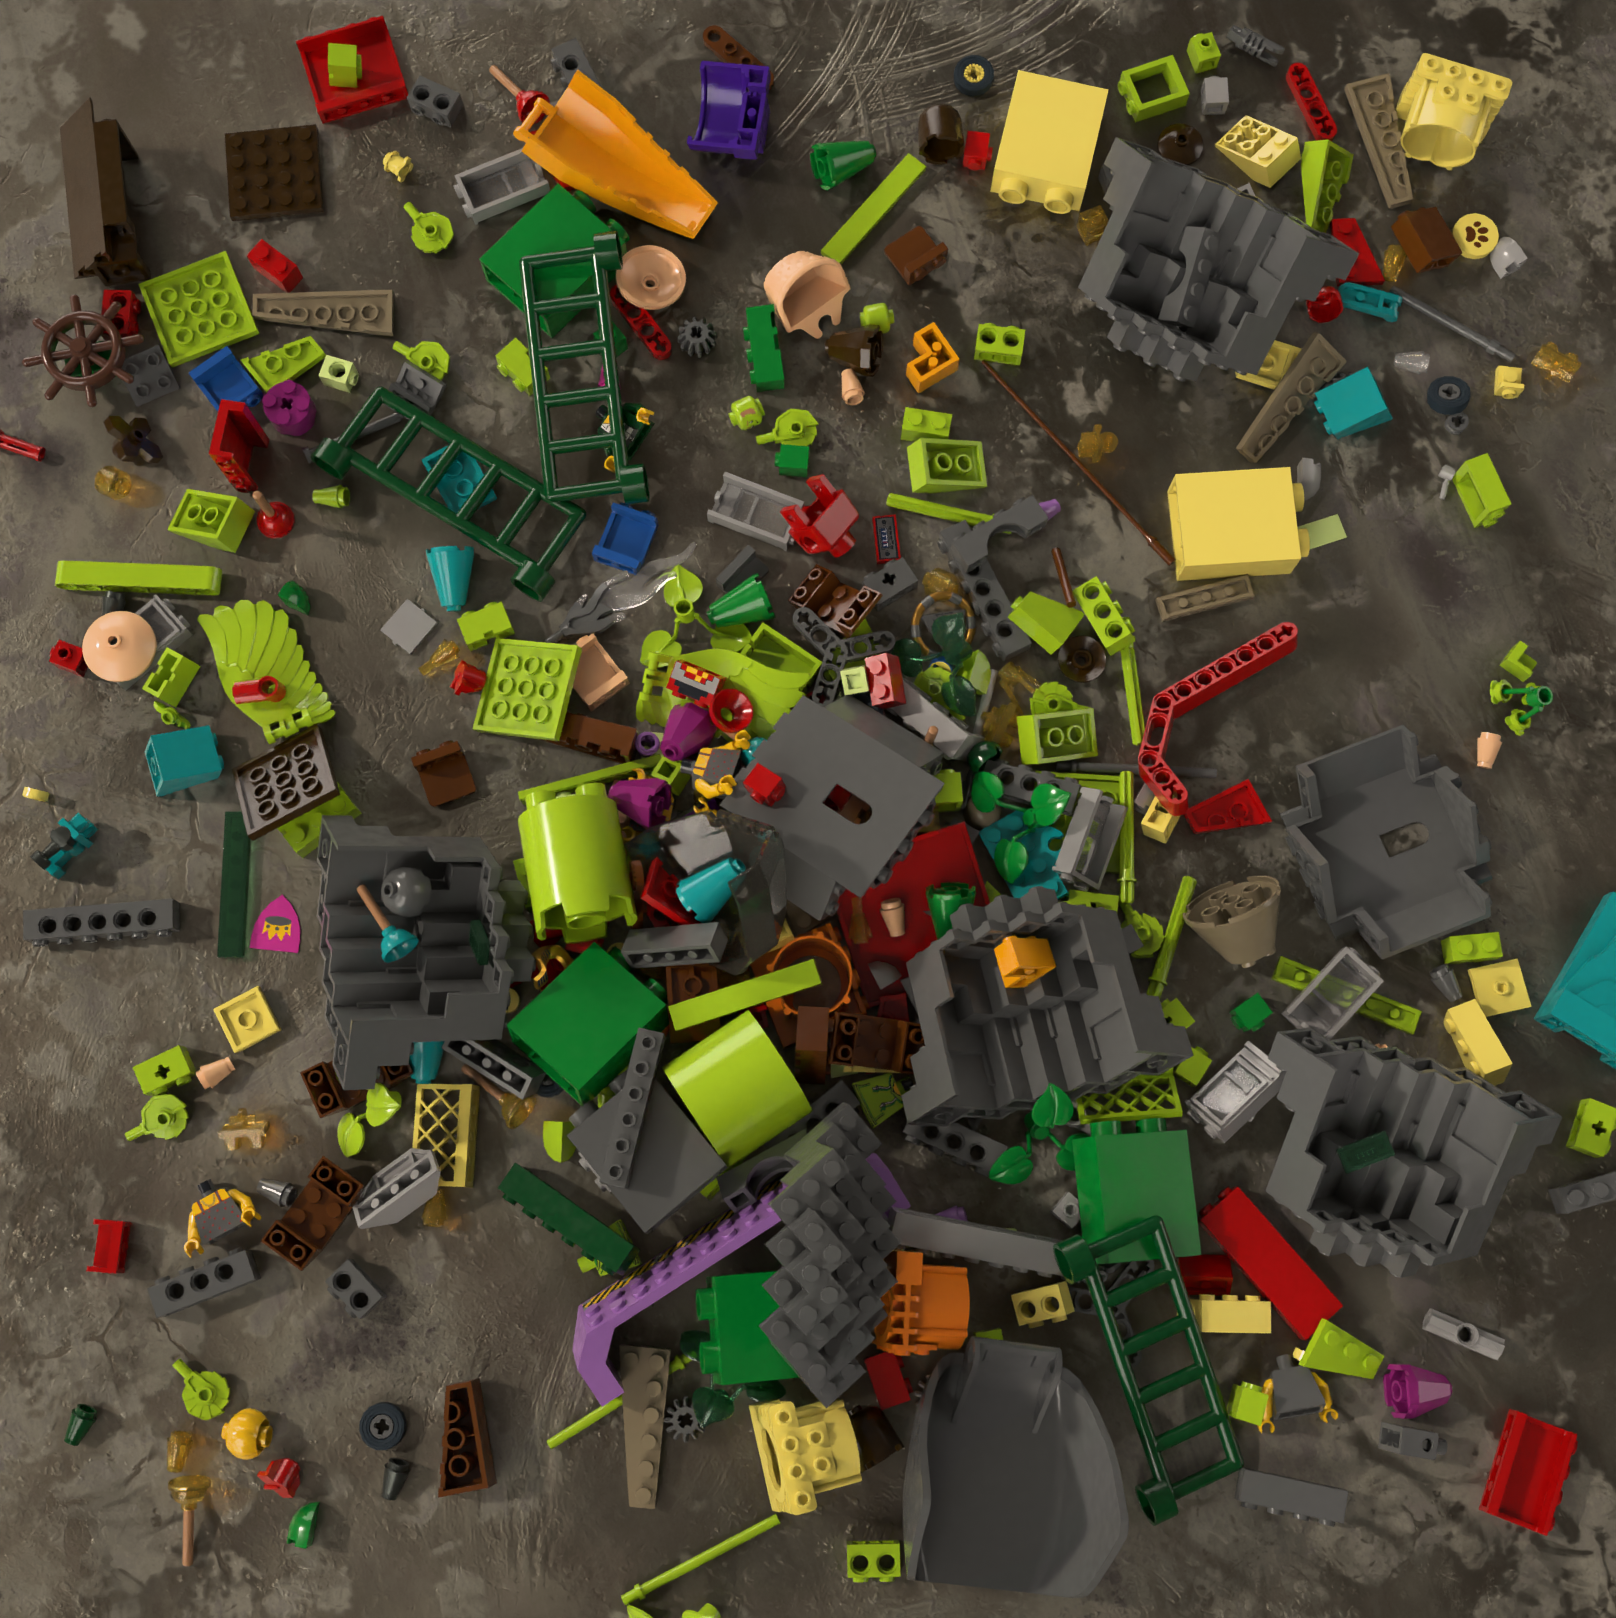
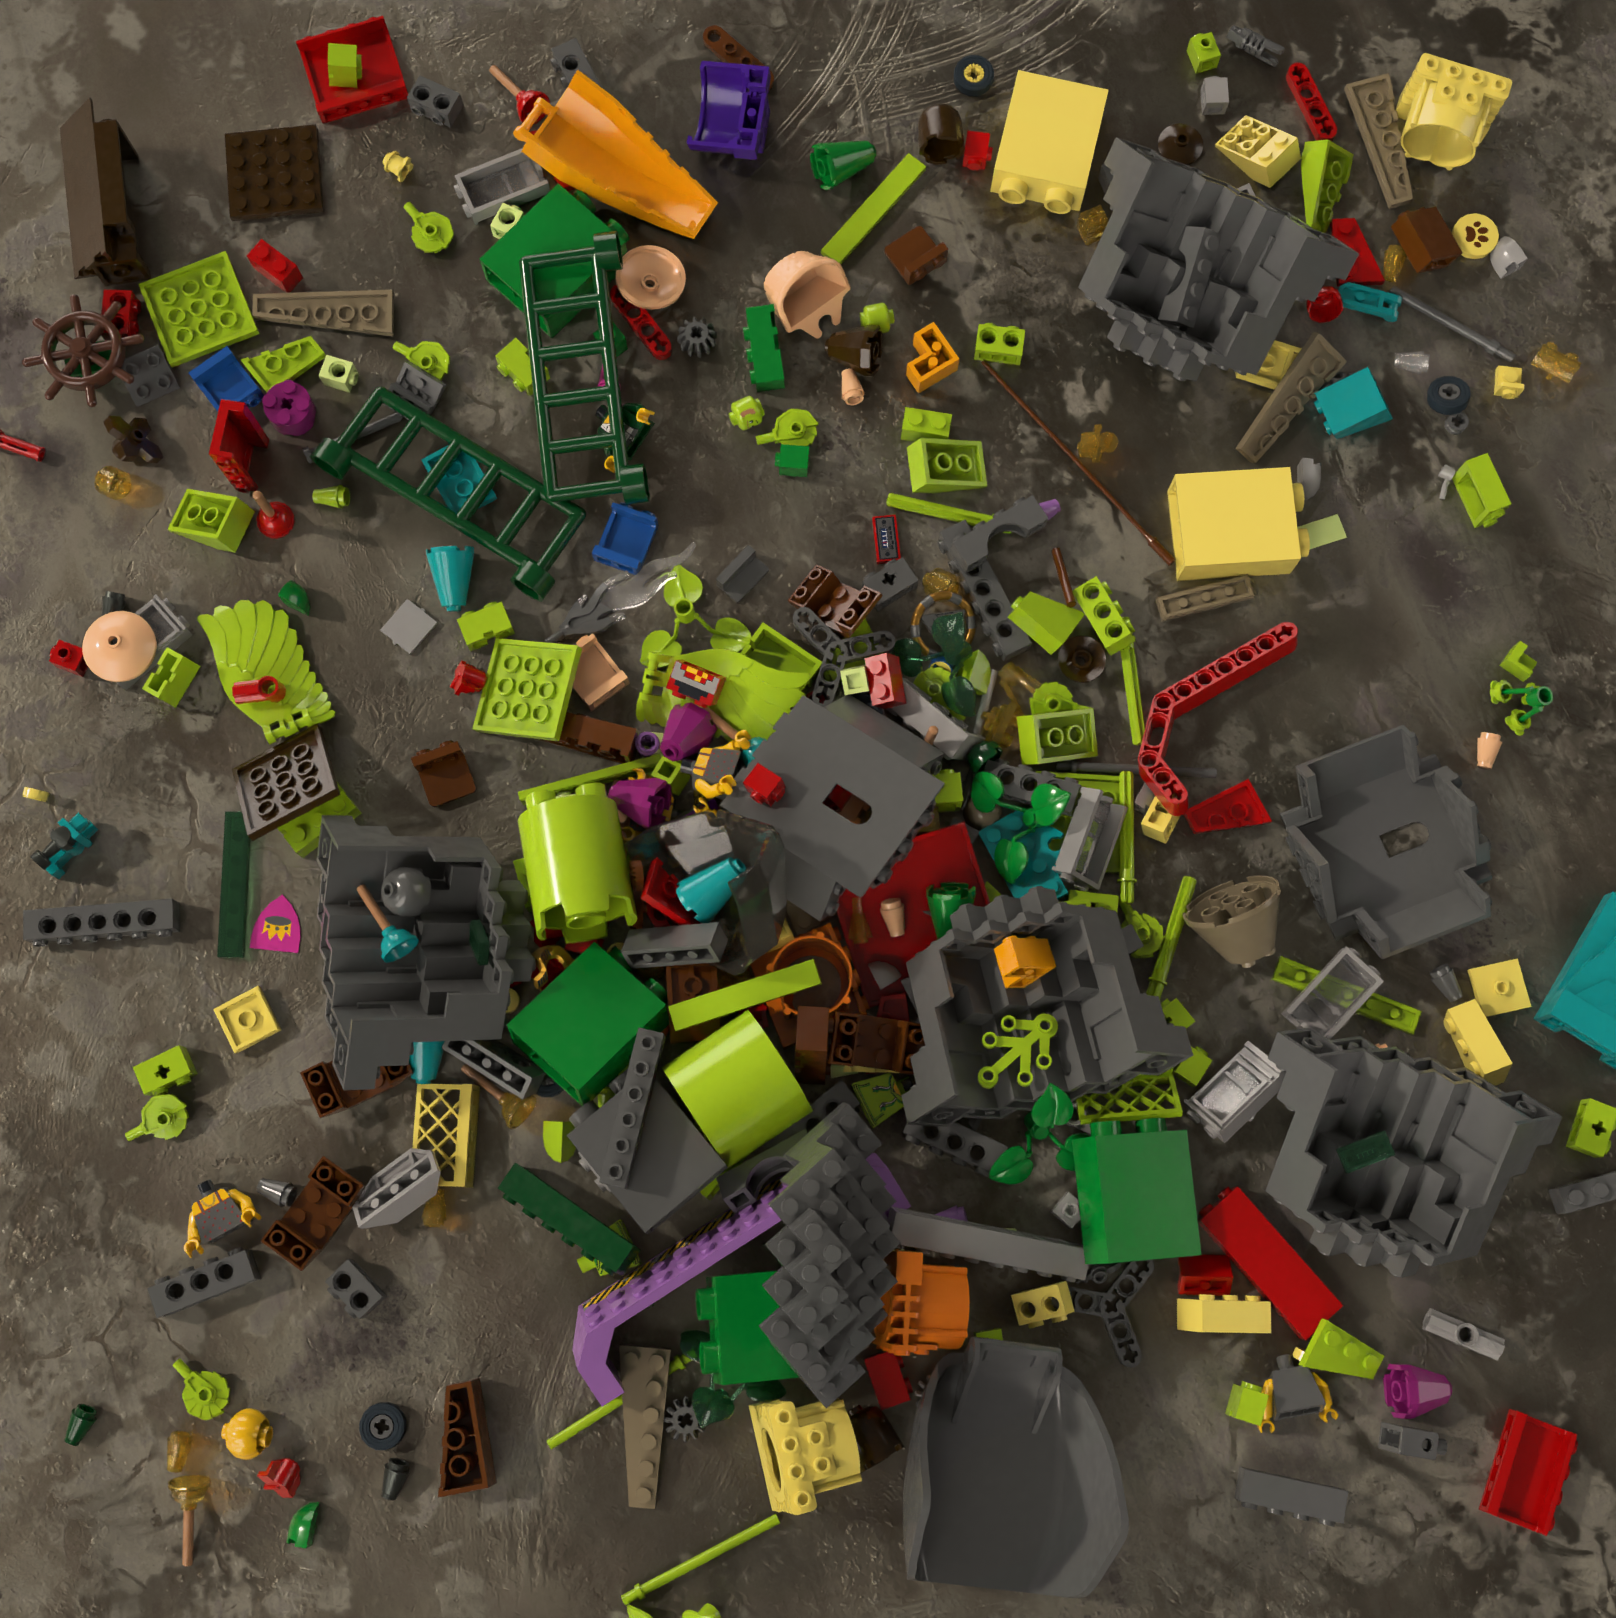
lime beam [55,561,222,596] -> none
red panel [86,1219,131,1274] -> none
teal slope [145,725,224,797] -> none
lime piece [153,700,191,729] -> none
light nougat cone [195,1057,236,1089] -> none
clear yellow hips [218,1108,270,1151] -> none
lime plant [335,1072,402,1158] -> none
clear yellow cone [418,639,460,676] -> none
green cone [706,573,776,628] -> none
door [707,472,804,552] -> none
red piece [709,689,753,733] -> none
red piece [780,474,859,558] -> none
lime brick [847,1540,901,1582] -> none
dark green fence [1053,1215,1244,1526] -> none
lime window [1118,55,1190,123] -> none
green brick [1229,992,1273,1032] -> none
lime brick [1441,932,1503,965] -> none
none -> yellowish green brick [490,203,524,239]
none -> lime plant [978,1013,1058,1089]

